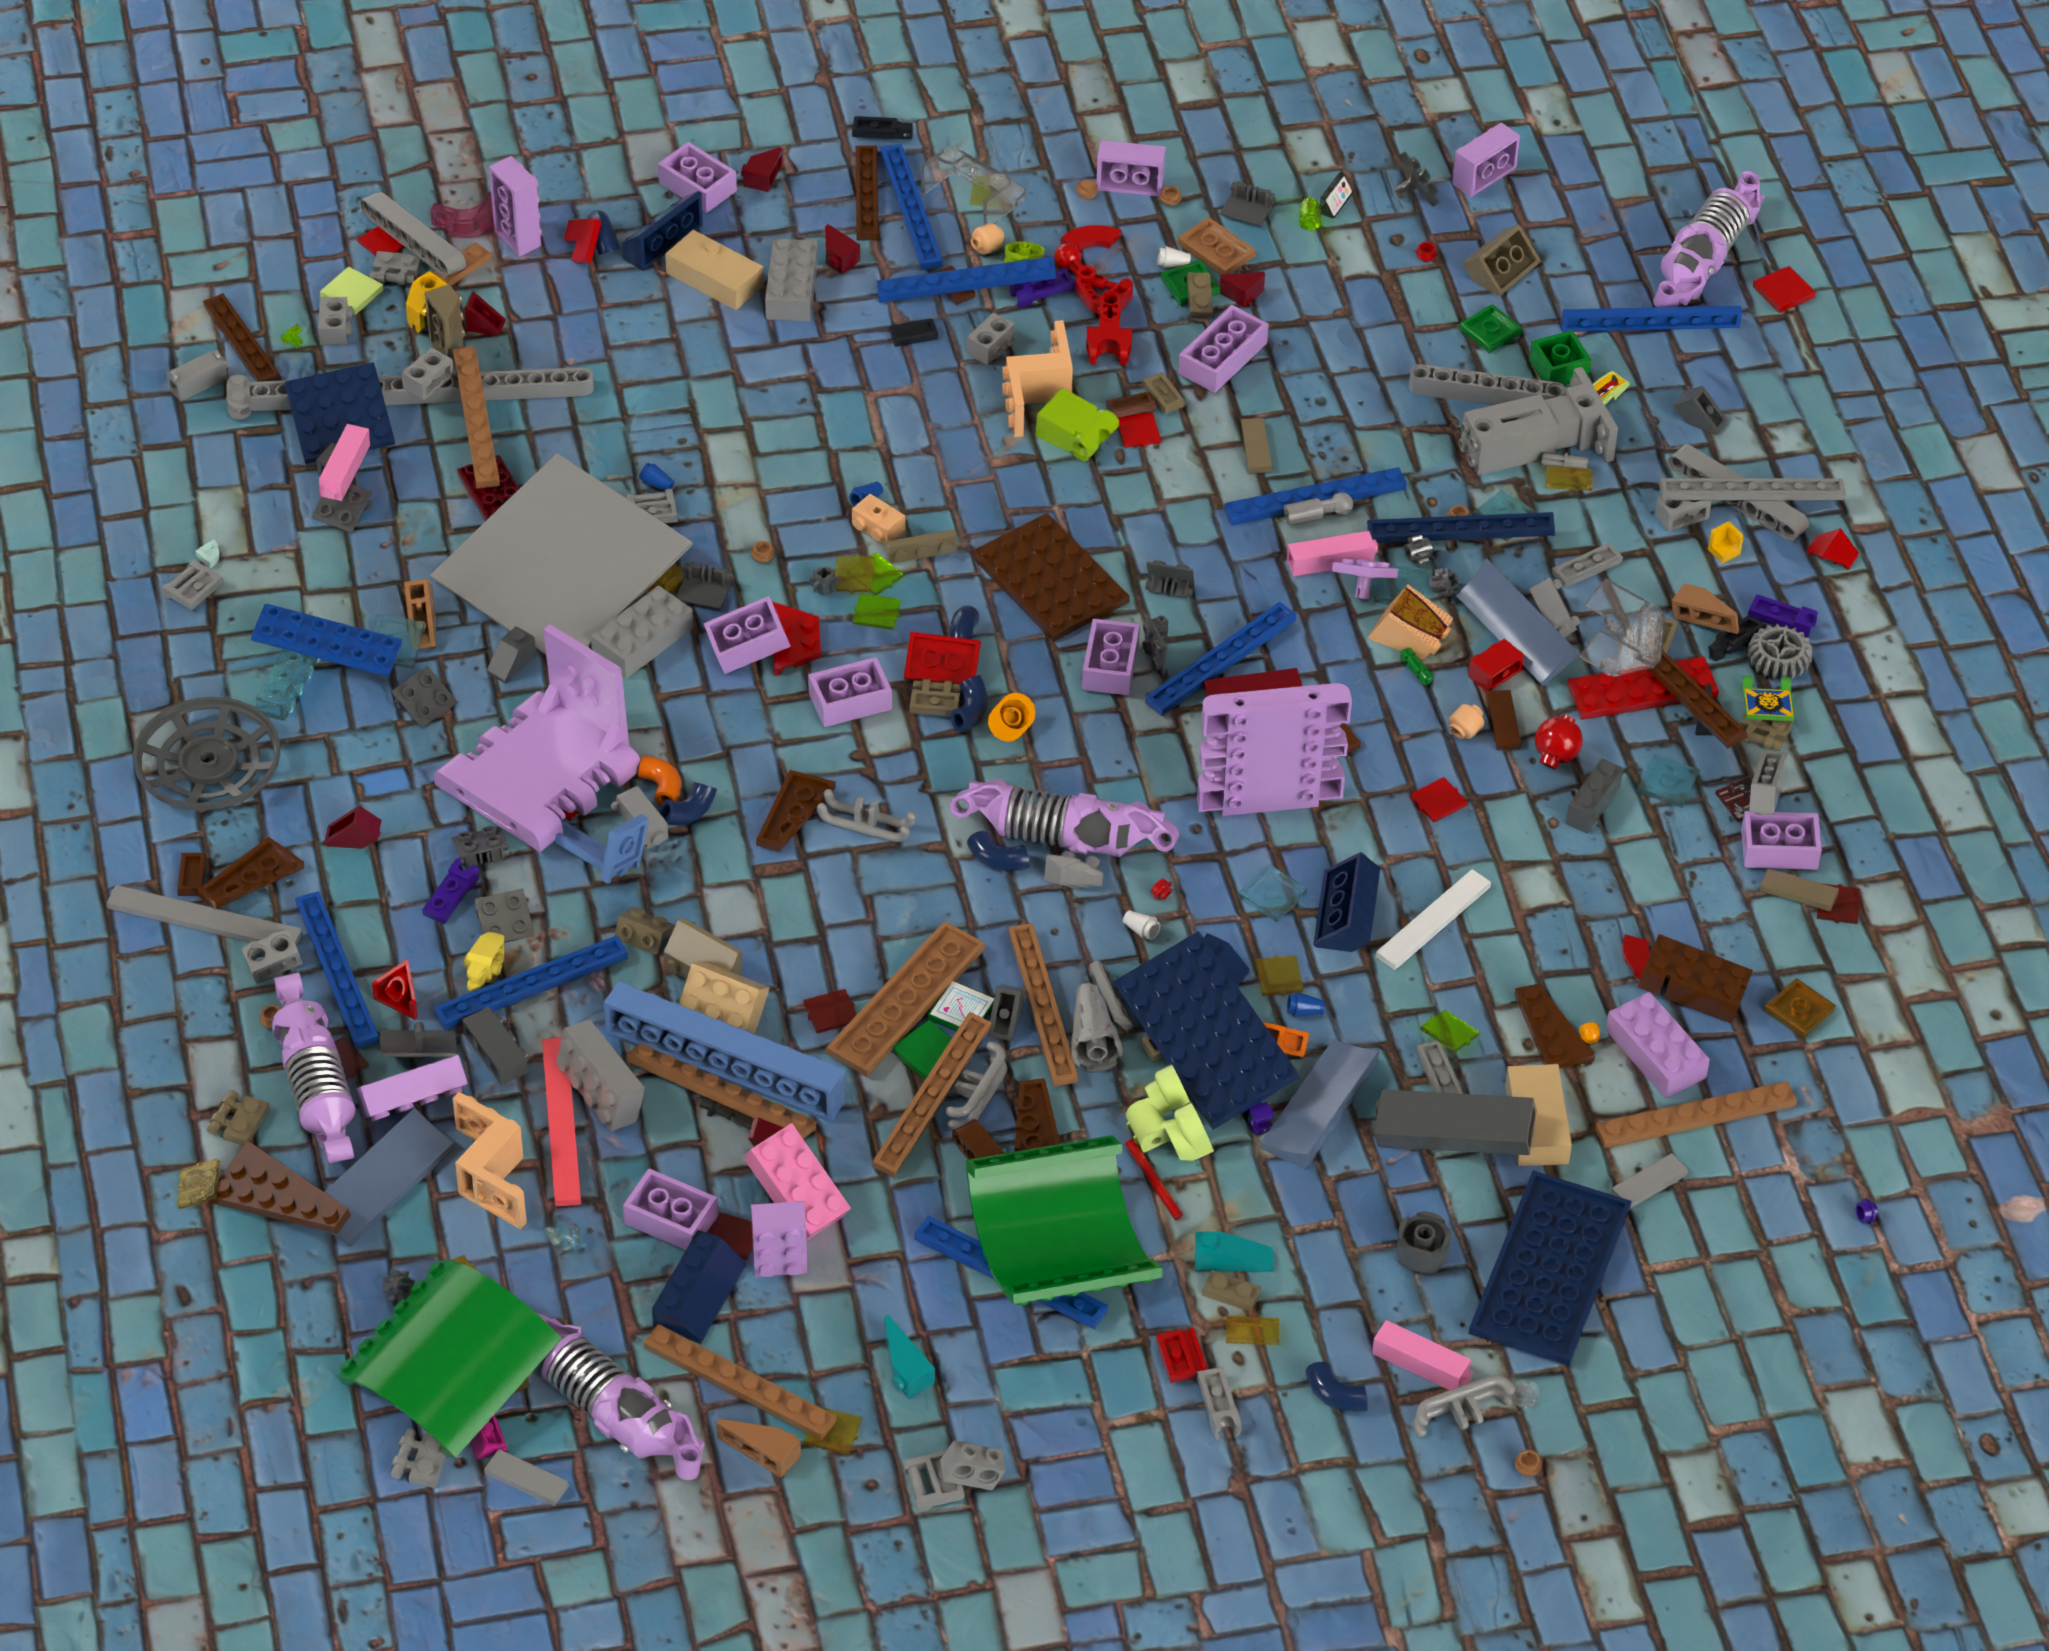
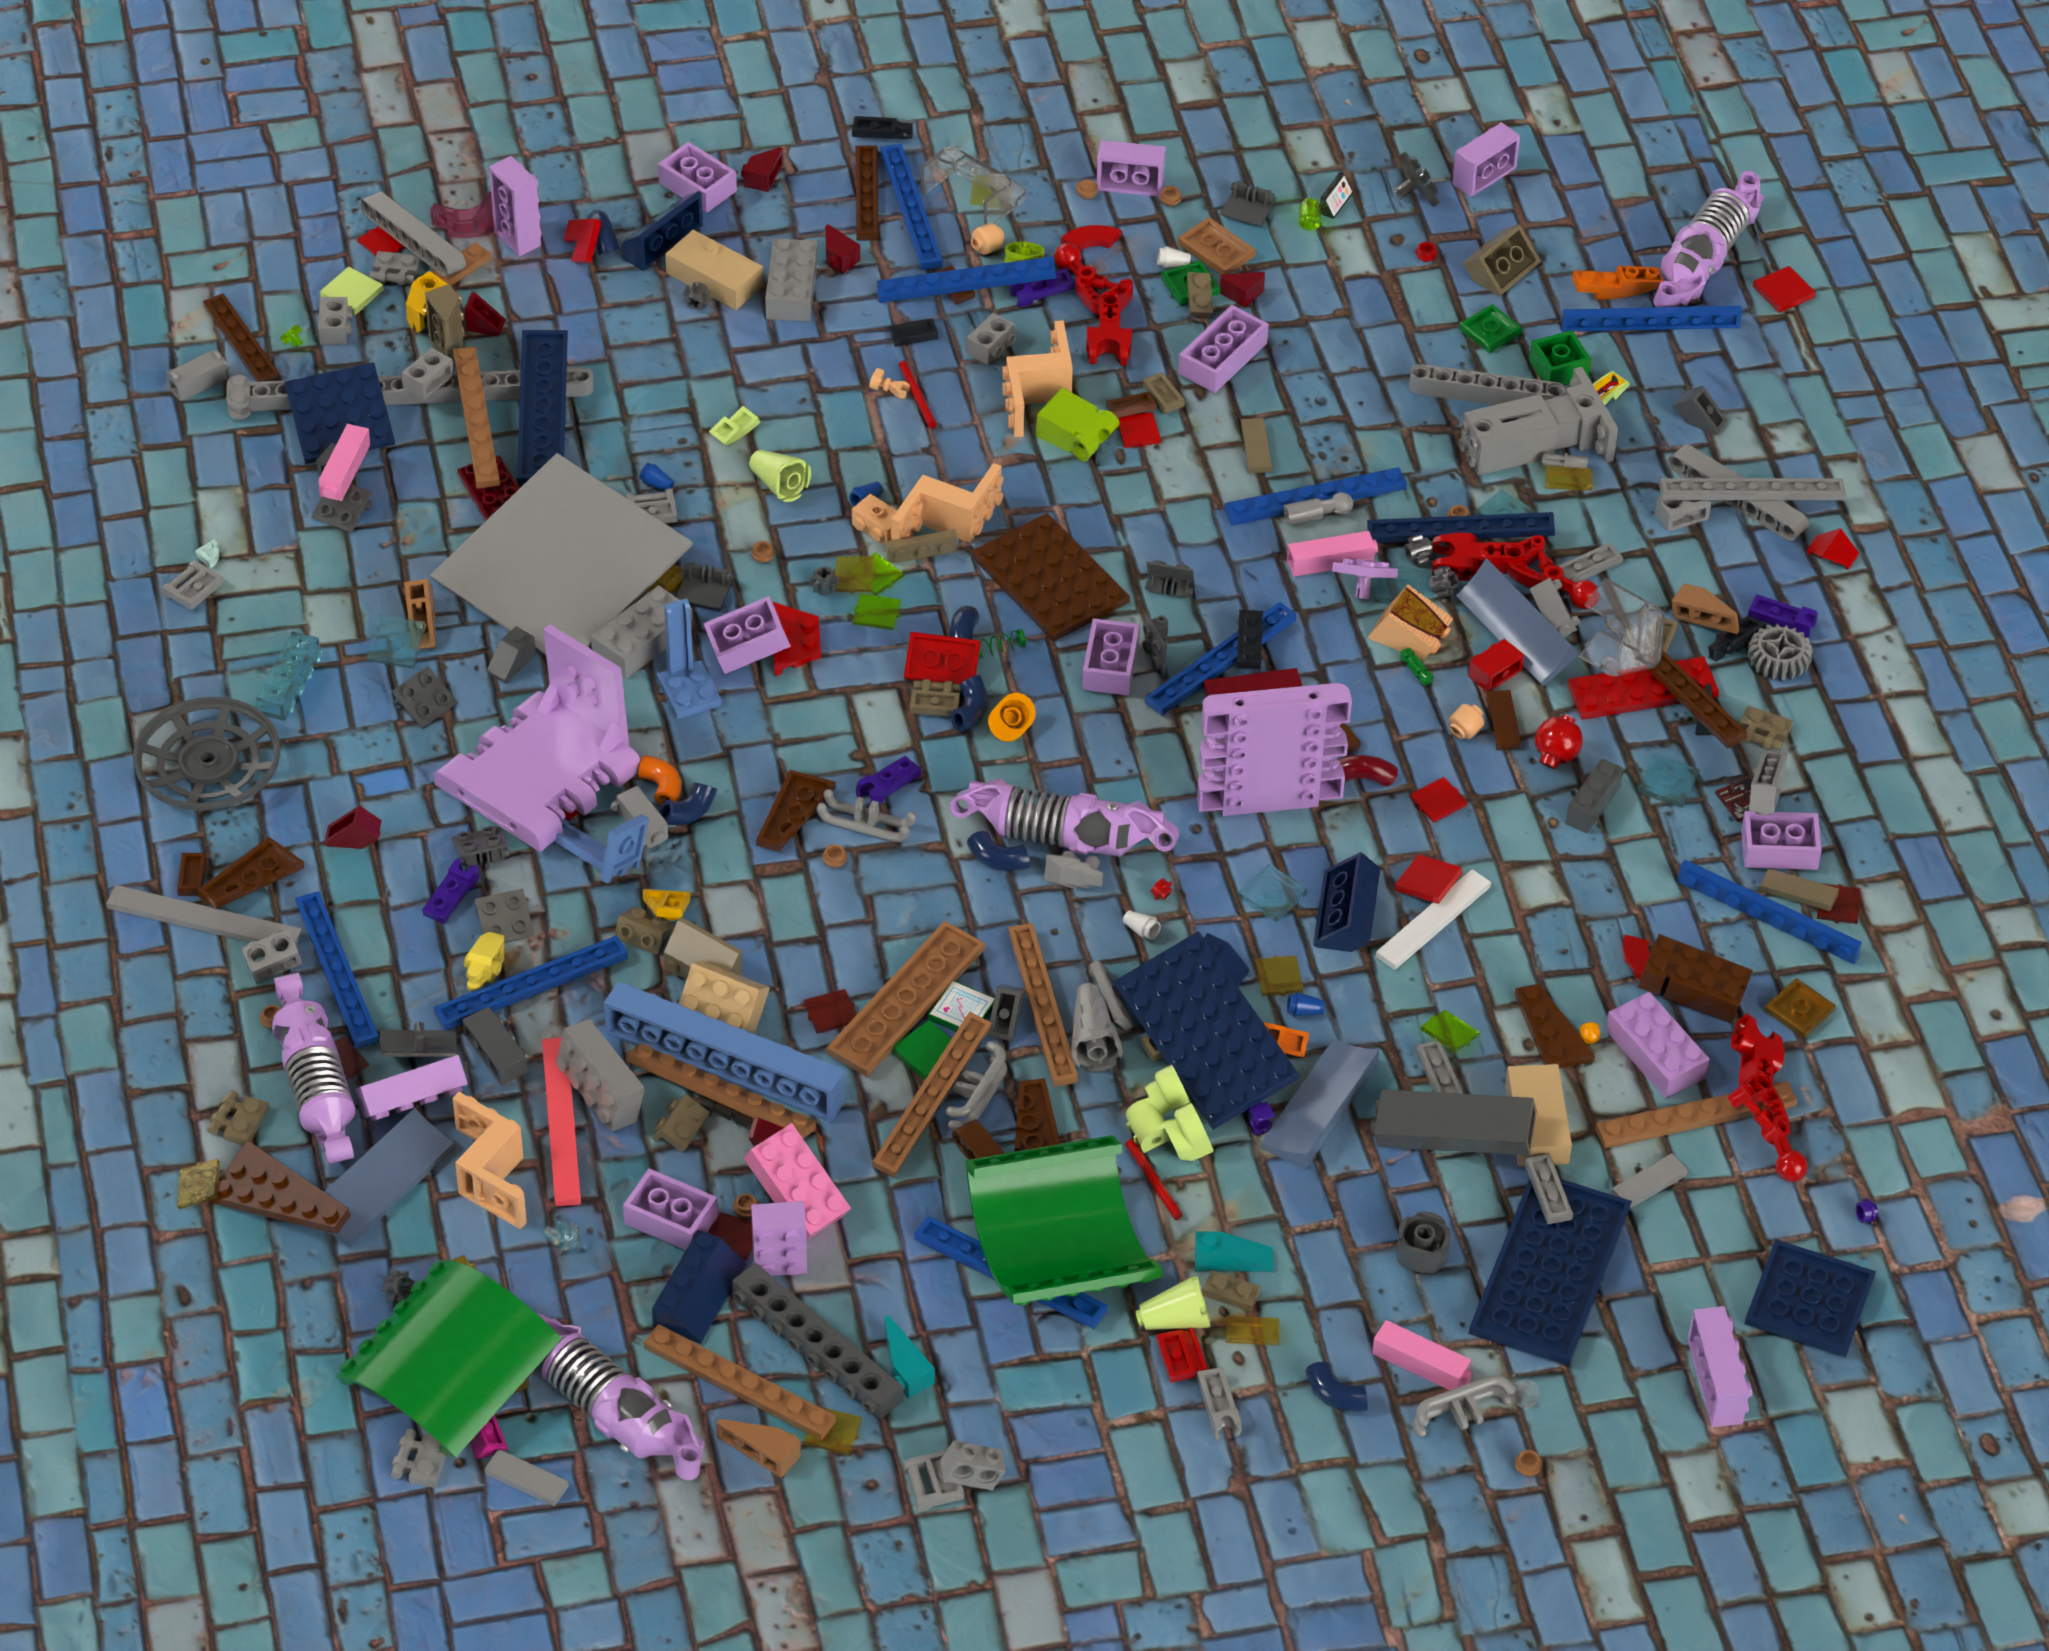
blue bracket [251,604,402,676] -> none
red slope [372,958,418,1020] -> none
lavender brick [808,657,892,727] -> none
yellow panel [1708,521,1744,564] -> none
flag [1741,676,1795,721] -> none
none -> dark blue plate [517,330,568,483]
none -> yellow wing [643,889,690,921]
none -> dark tan bracket [652,1094,710,1153]
none -> medium blue bracket [656,598,722,719]
none -> flat silver gear [683,282,711,310]
none -> yellowish green slope [709,406,761,446]
none -> dark grey brick [732,1262,903,1420]
none -> medium nougat plate [733,1193,759,1219]
none -> yellowish green cone [749,450,811,502]
none -> medium nougat plate [822,844,847,868]
none -> dark purple plate [856,756,921,806]
none -> light nougat piece [869,368,910,399]
none -> light nougat bracket [891,463,1004,543]
none -> red bar [898,361,937,428]
none -> green piece [979,629,1026,659]
none -> yellowish green cone [1136,1276,1211,1330]
none -> black plate [1237,610,1263,669]
none -> dark red cylinder [1337,755,1398,787]
none -> red tile [1395,854,1462,904]
none -> red piece [1432,533,1599,609]
none -> light grey tile [1524,1153,1573,1224]
none -> orange slope [1572,266,1664,300]
none -> blue plate [1677,859,1862,964]
none -> lavender brick [1688,1306,1752,1427]
none -> red piece [1728,1013,1808,1182]
none -> dark blue plate [1744,1239,1876,1357]

